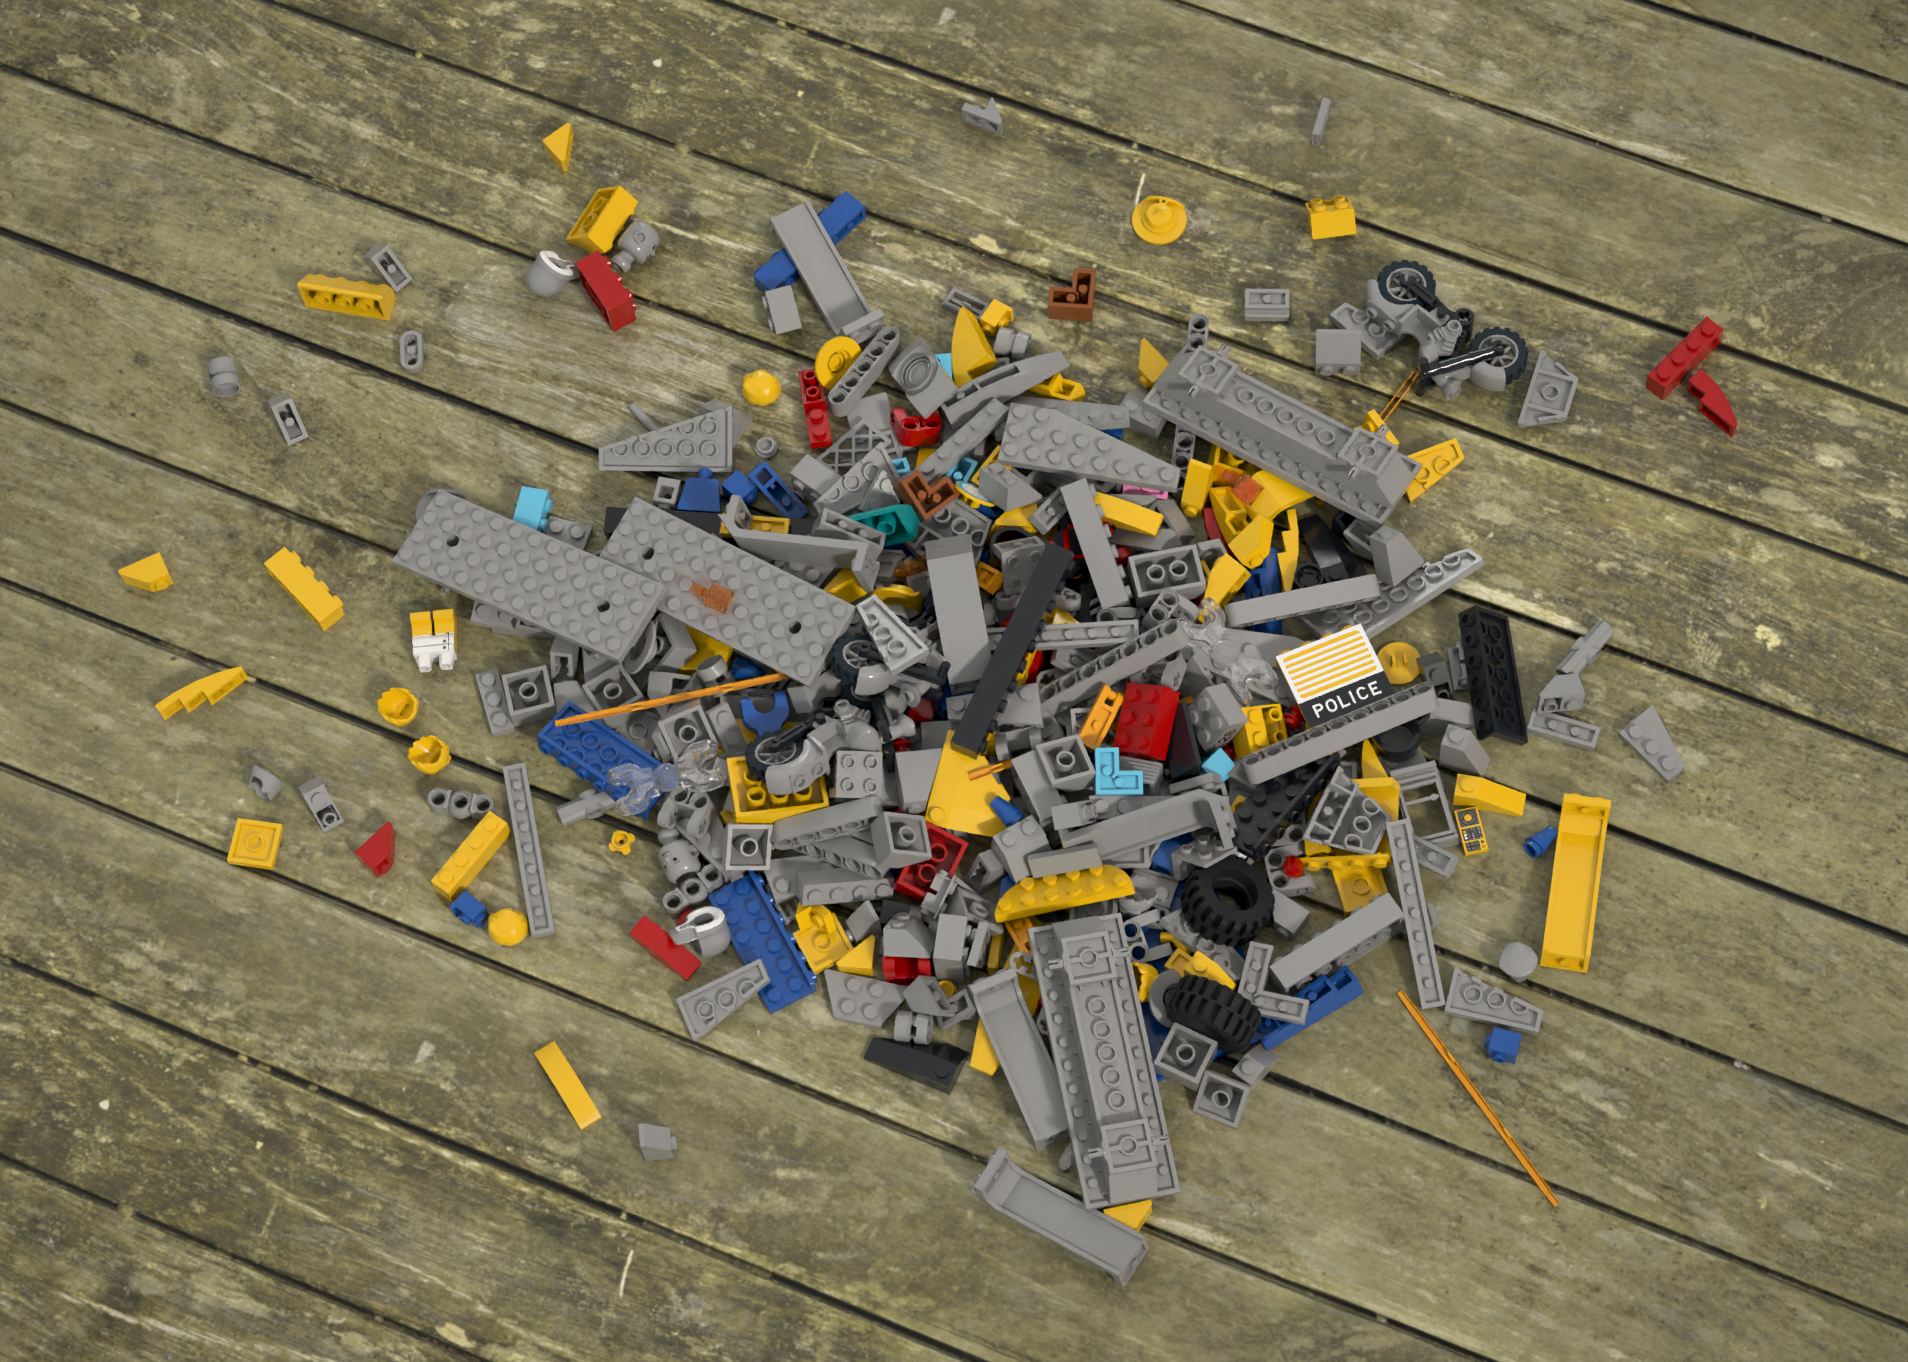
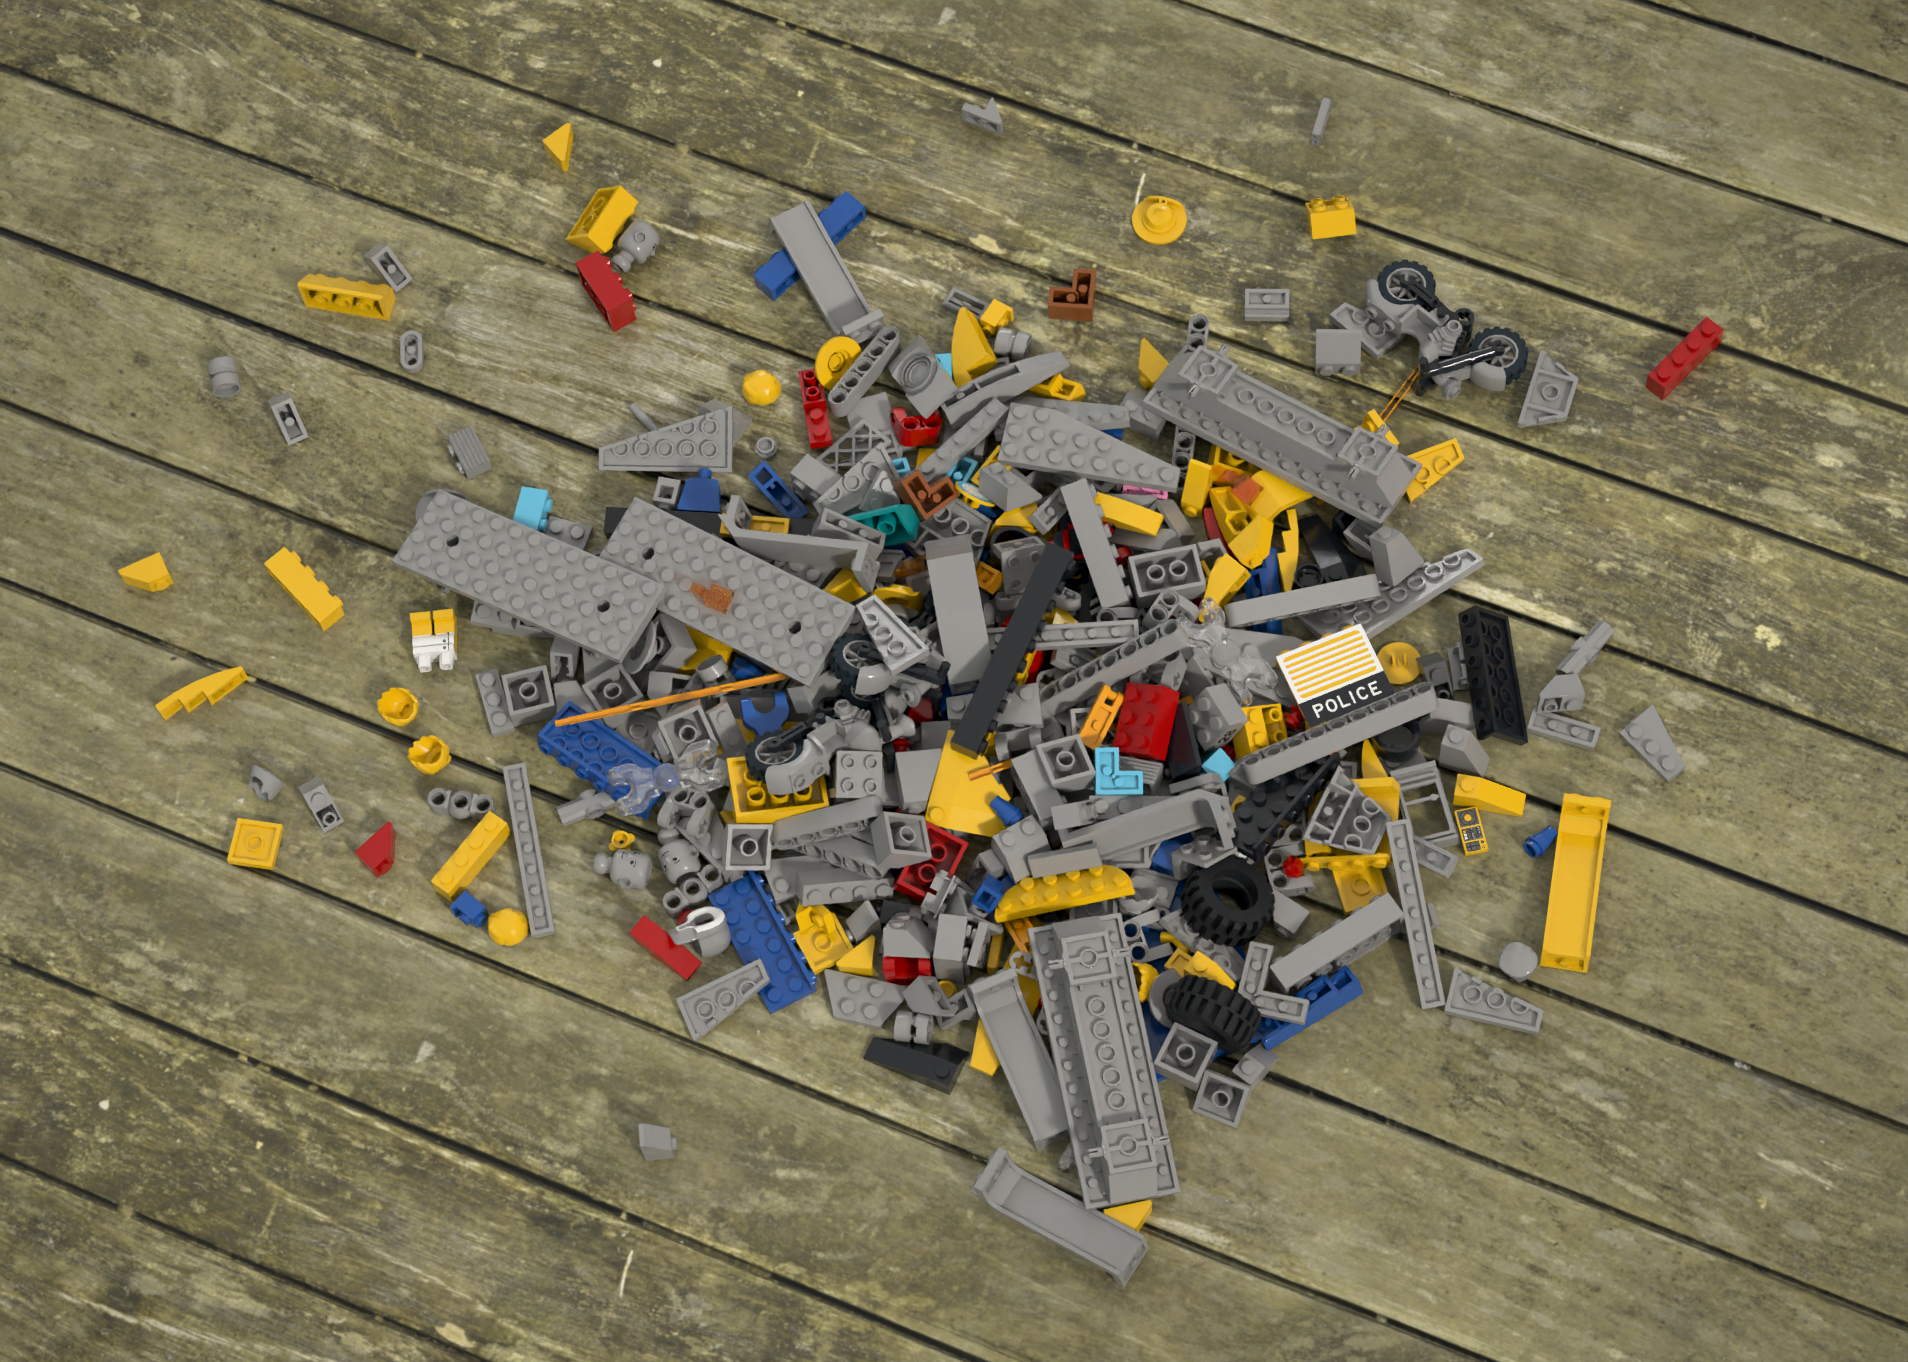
light grey piece [526,250,579,297] -> none
yellow slope [534,1041,602,1130] -> none
blue brick [721,470,758,506] -> none
light grey brick [762,284,802,335] -> none
light orange piece [1397,990,1559,1207] -> none
blue brick [1484,1027,1522,1064] -> none
red slope [1686,369,1737,438] -> none
none -> light grey brick [447,426,492,480]
none -> light grey piece [593,849,652,889]
none -> blue brick [971,874,1004,915]

